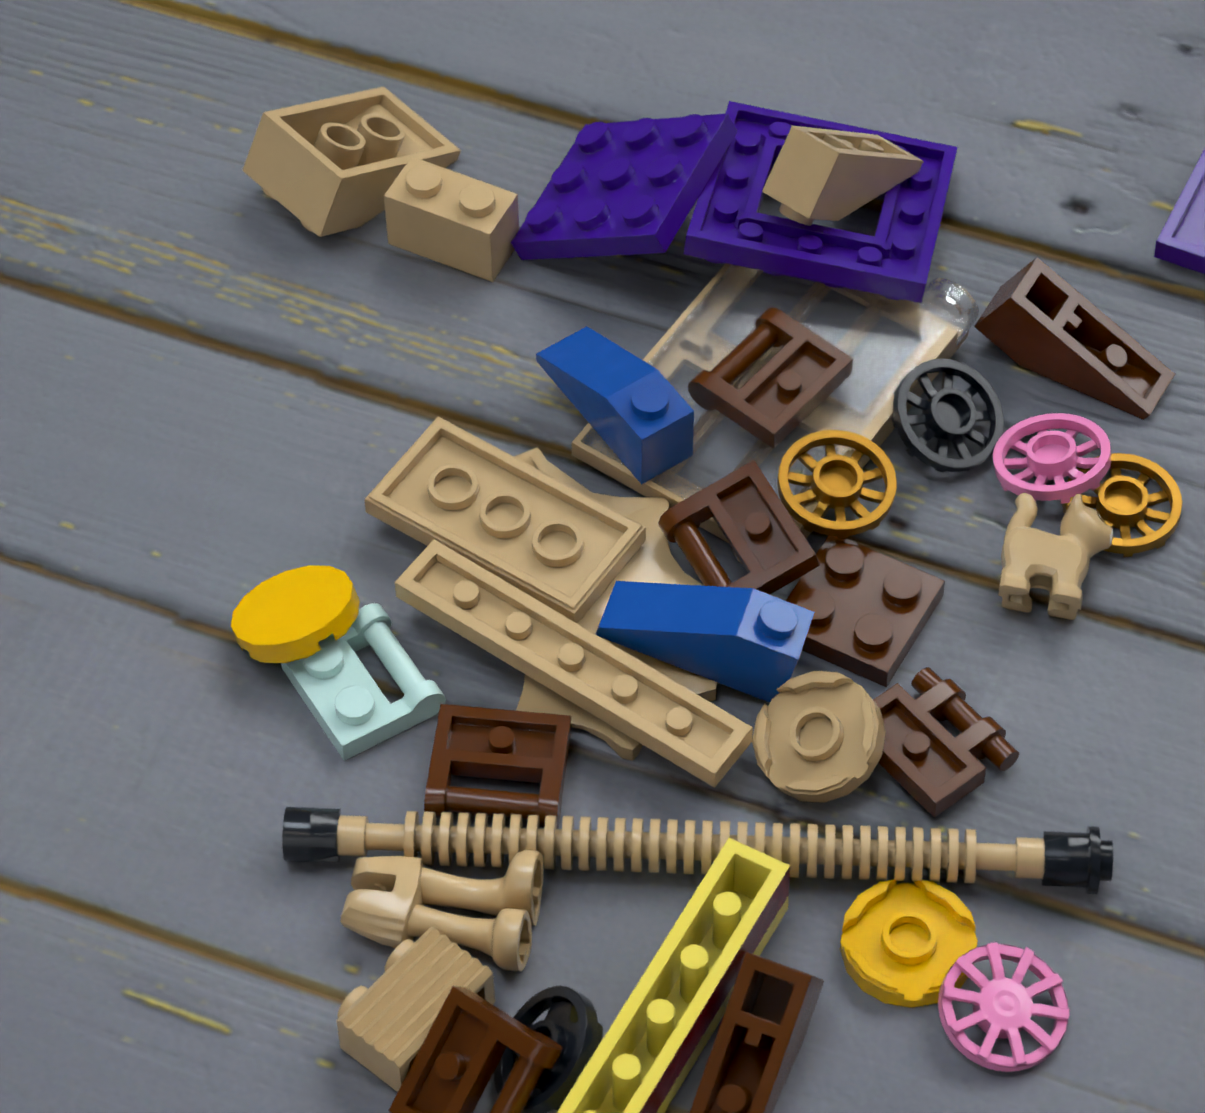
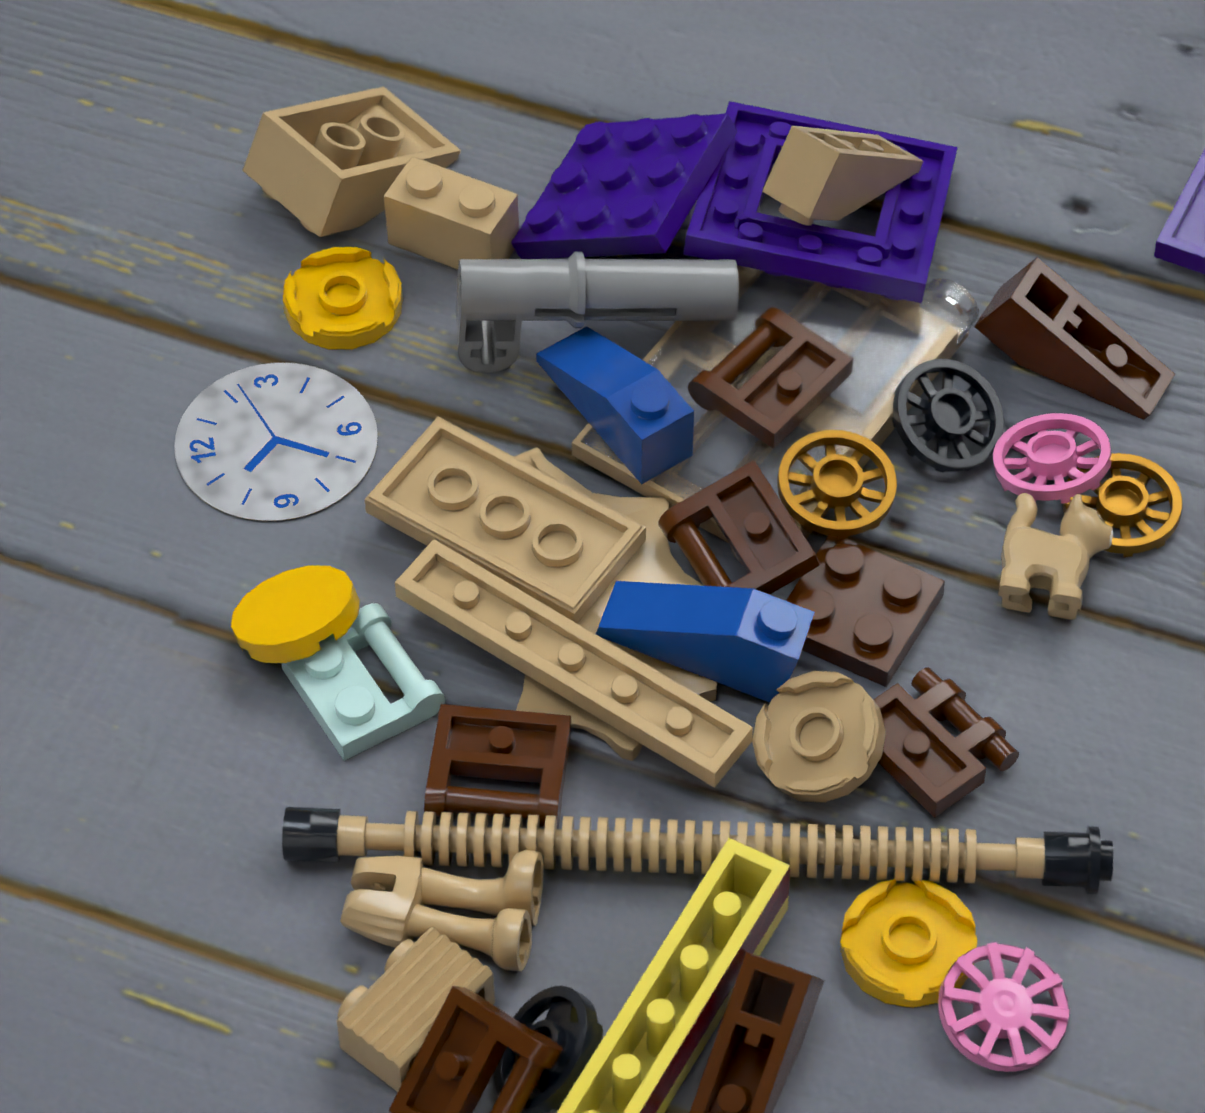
none -> flat silver sticker [174,363,378,521]
none -> yellow tile [283,247,402,349]
none -> light grey piece [455,252,739,373]

